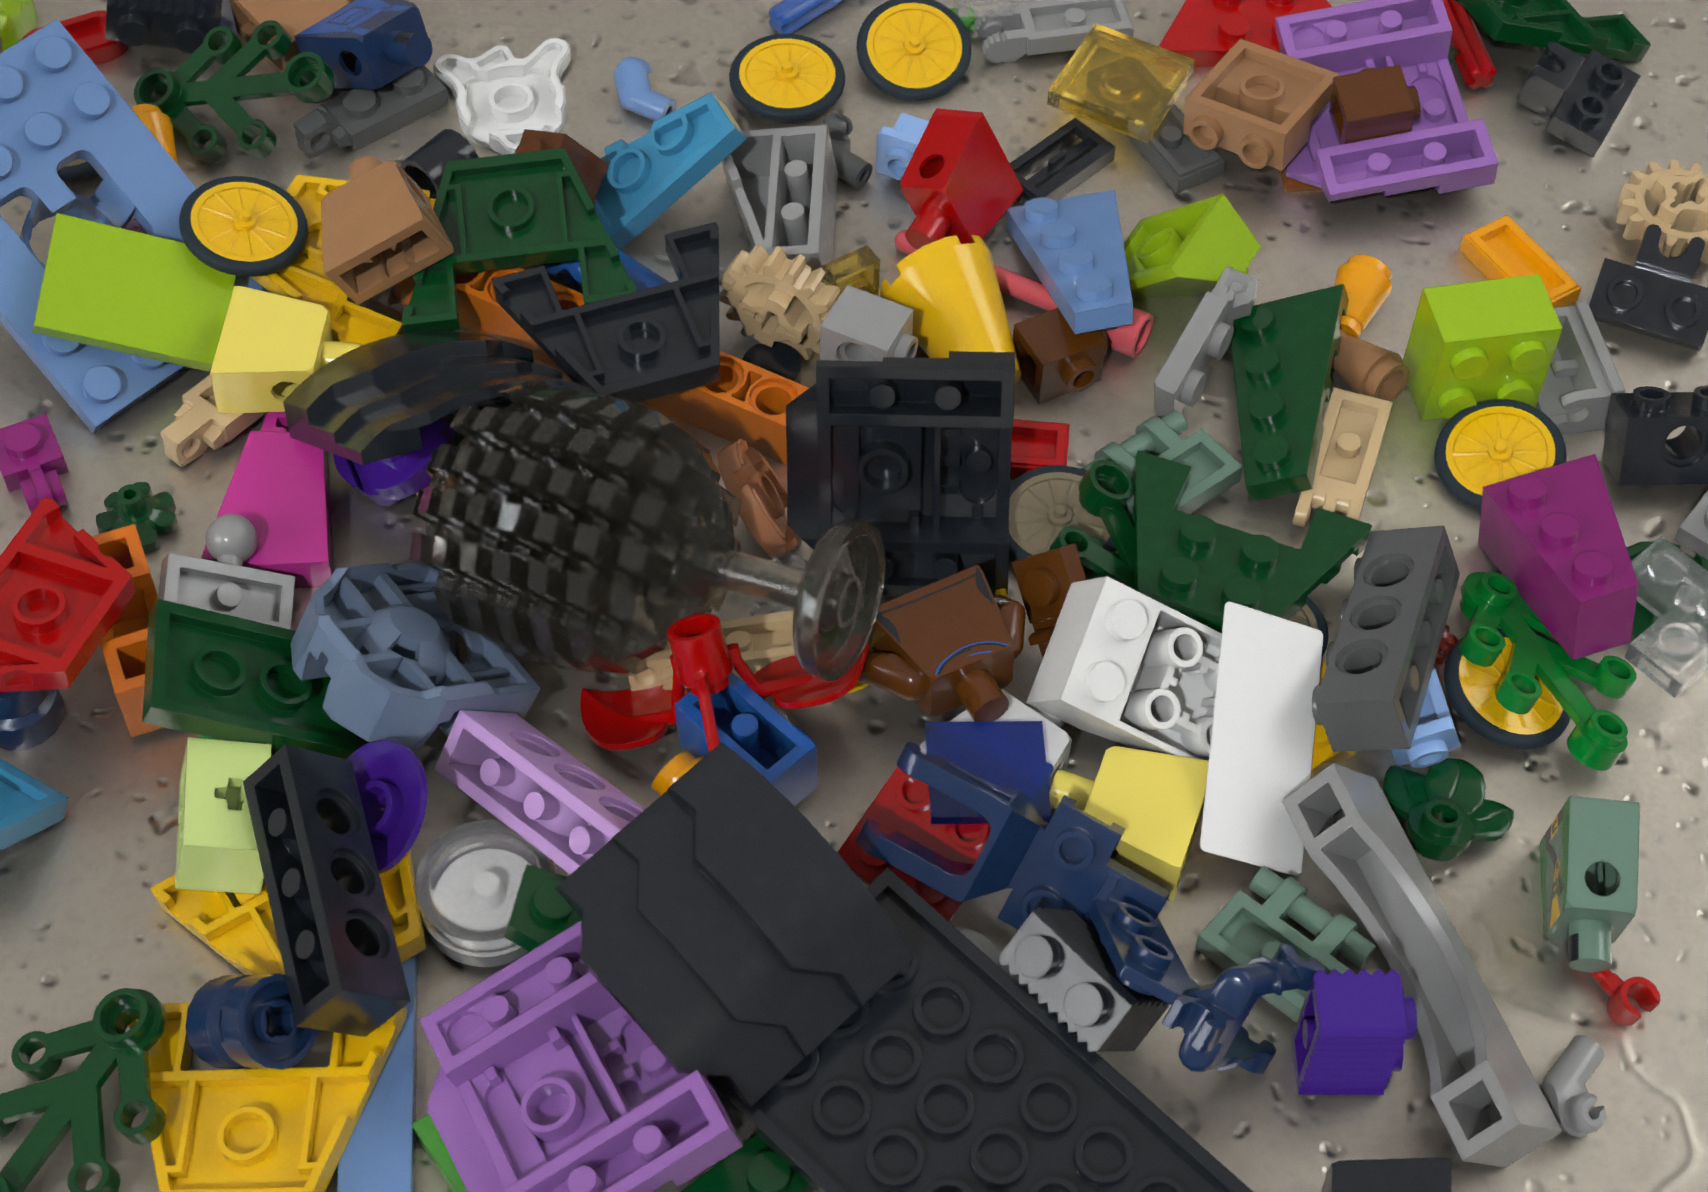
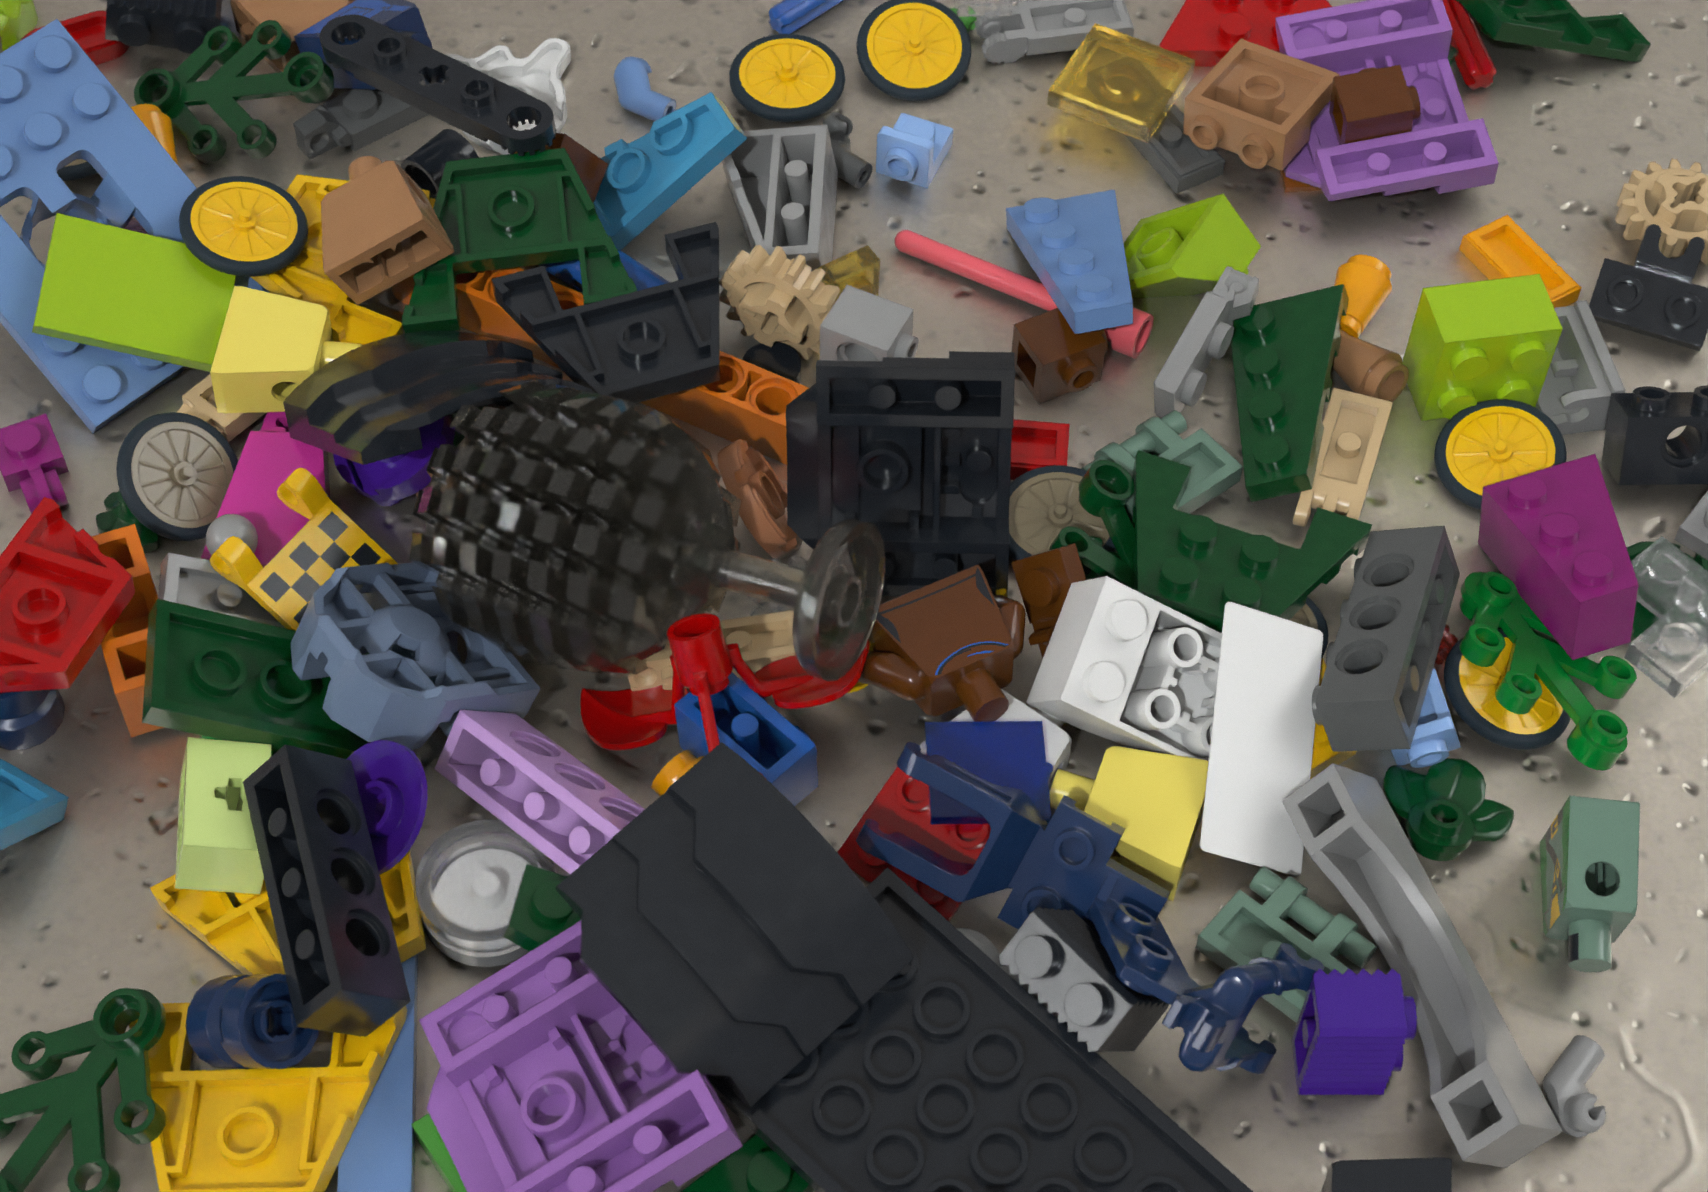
yellow cone [880,235,1021,392] -> none
red torso [900,108,1024,250] -> none
black tile [1010,118,1115,204] -> none
black plate [1517,42,1641,157] -> none
red hand [1587,970,1661,1026] -> none
none -> dark tan wheel [116,412,238,541]
none -> yellow flag [209,468,398,631]
none -> black piece [319,15,556,156]

